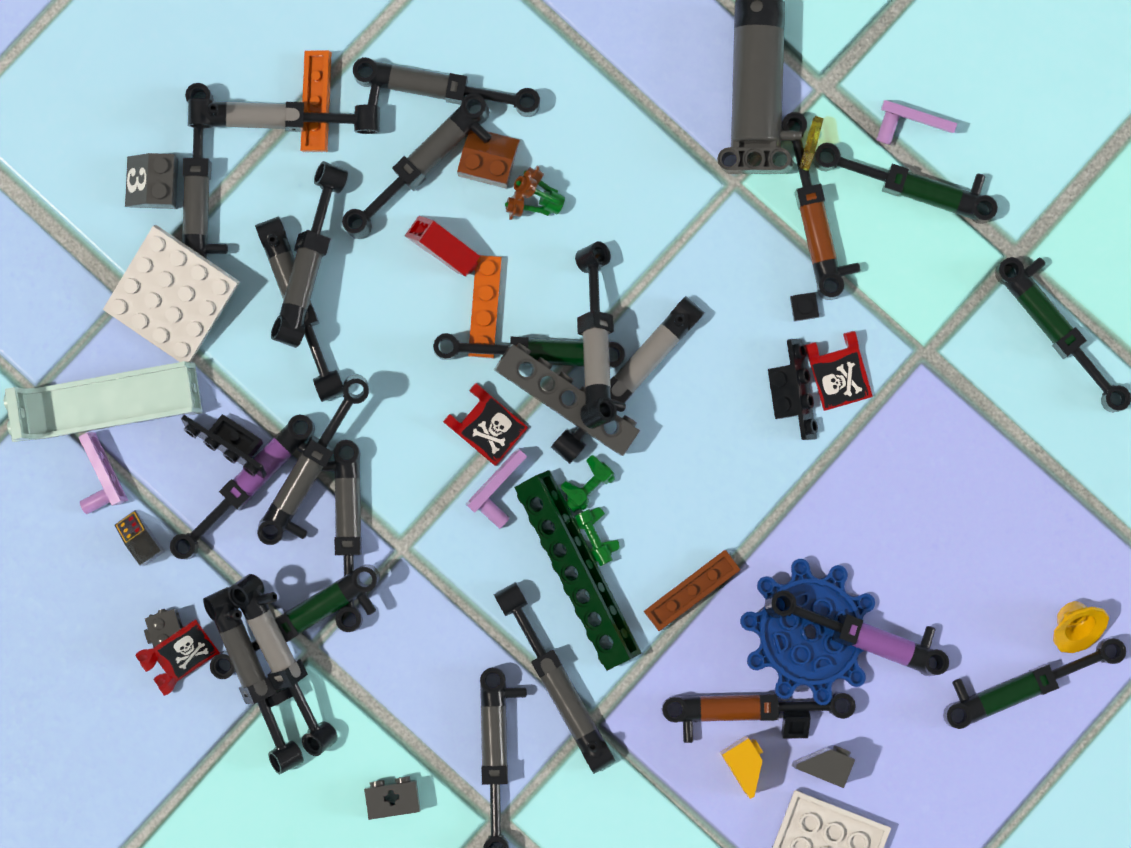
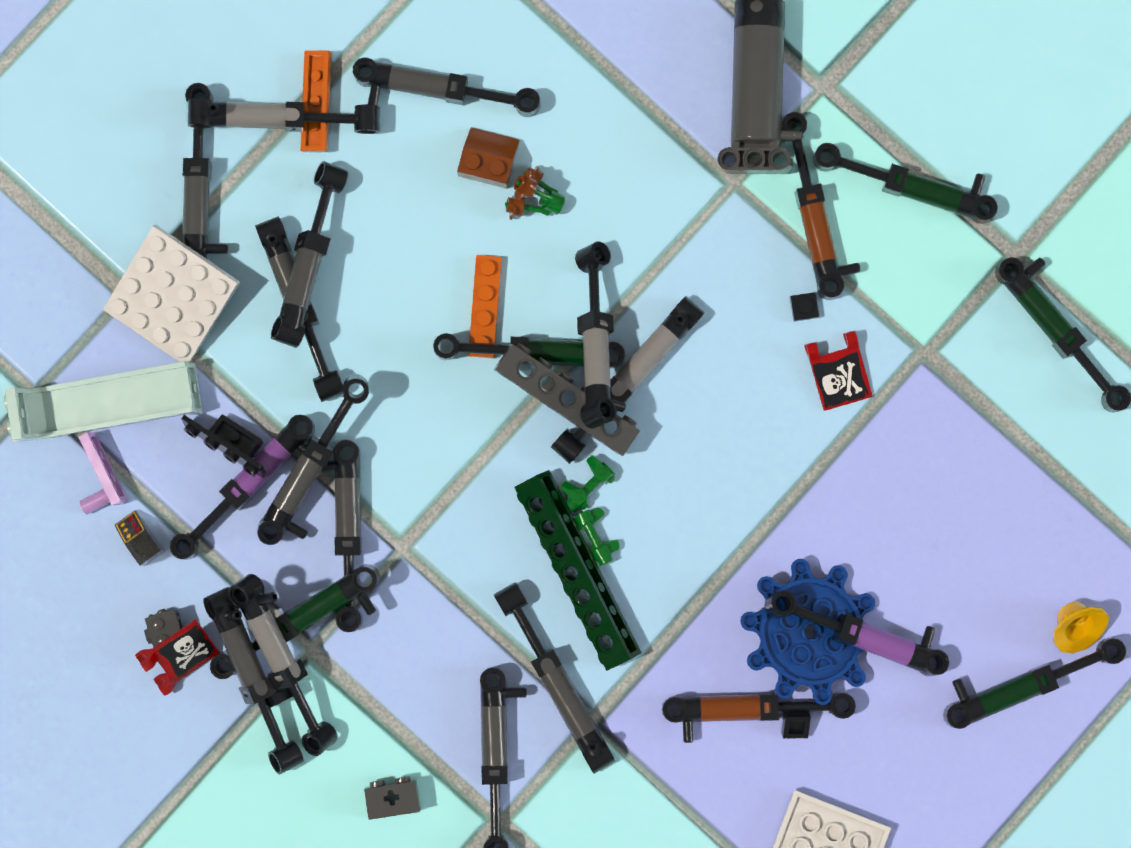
dark grey slope [125,153,179,209] -> none
black piece [342,93,492,239] -> none
red slope [405,216,480,277] -> none
flag [443,383,528,466] -> none
lavender piece [466,448,527,529] -> none
dark orange plate [643,550,741,632] -> none
yellow slope [720,736,763,799] -> none
black bracket [768,339,818,440] -> none
dark grey slope [791,745,856,788] -> none
clear yellow tile [800,116,824,171] -> none
lavender piece [876,100,958,145] -> none

